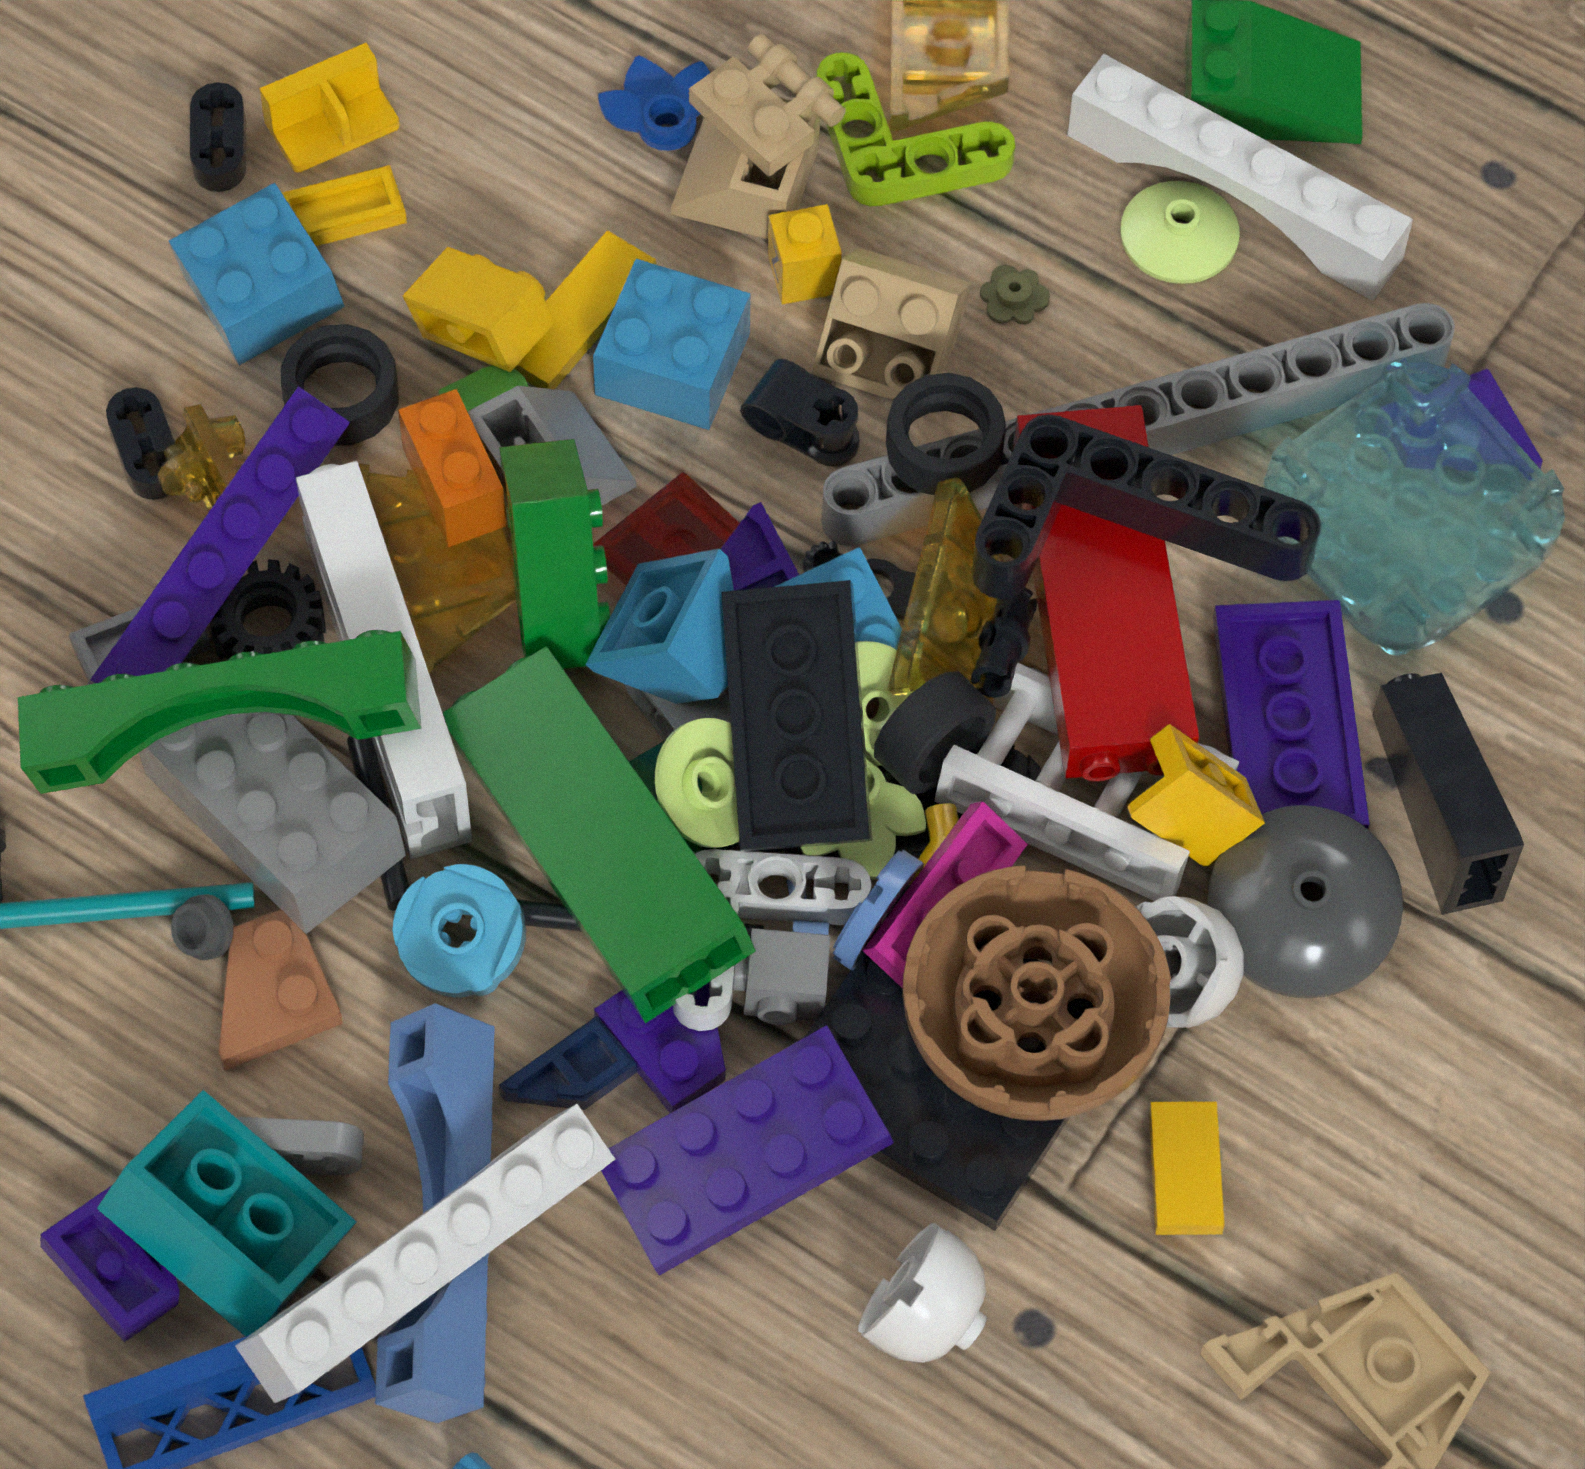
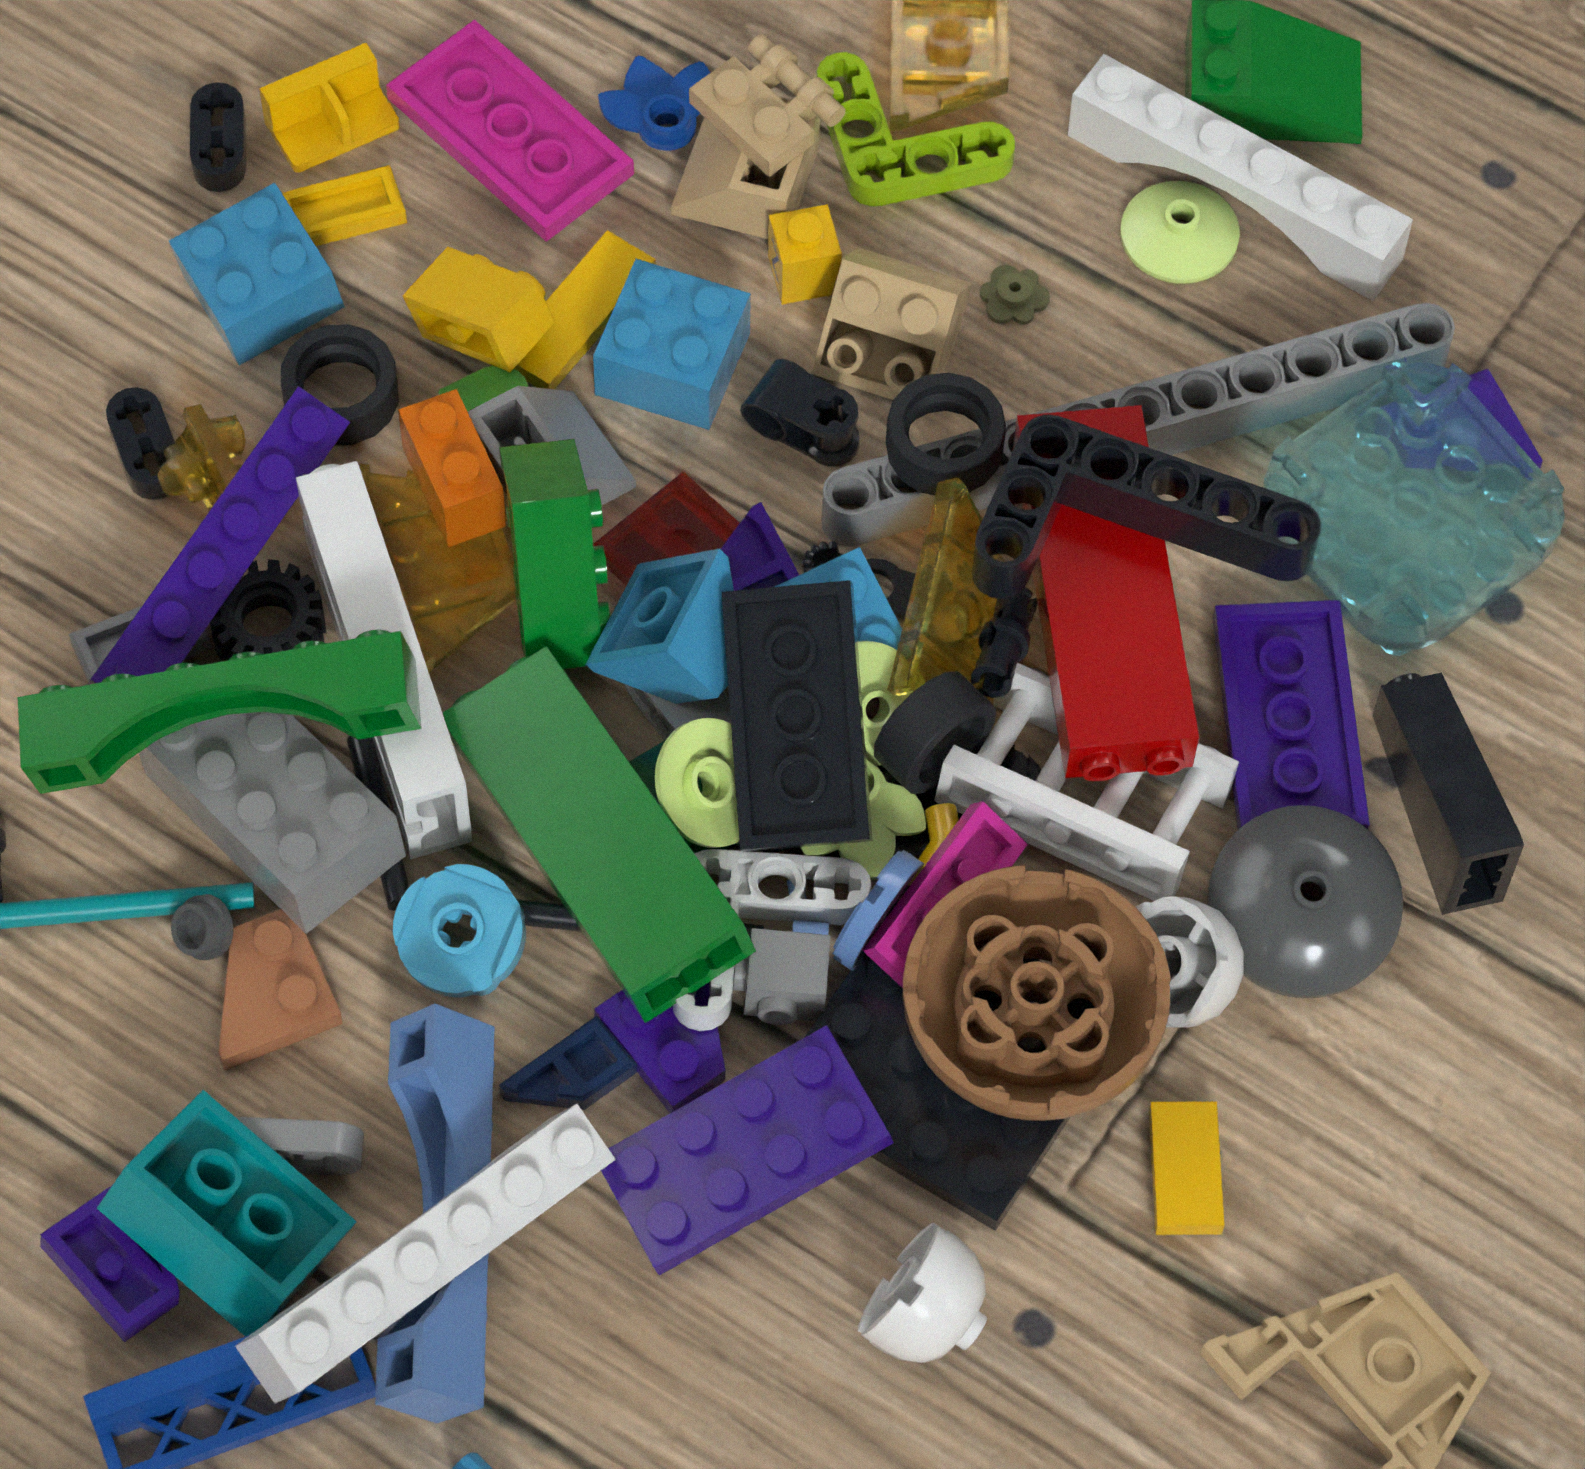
yellow panel [1127,724,1265,866] -> none
none -> dark pink plate [386,19,634,242]

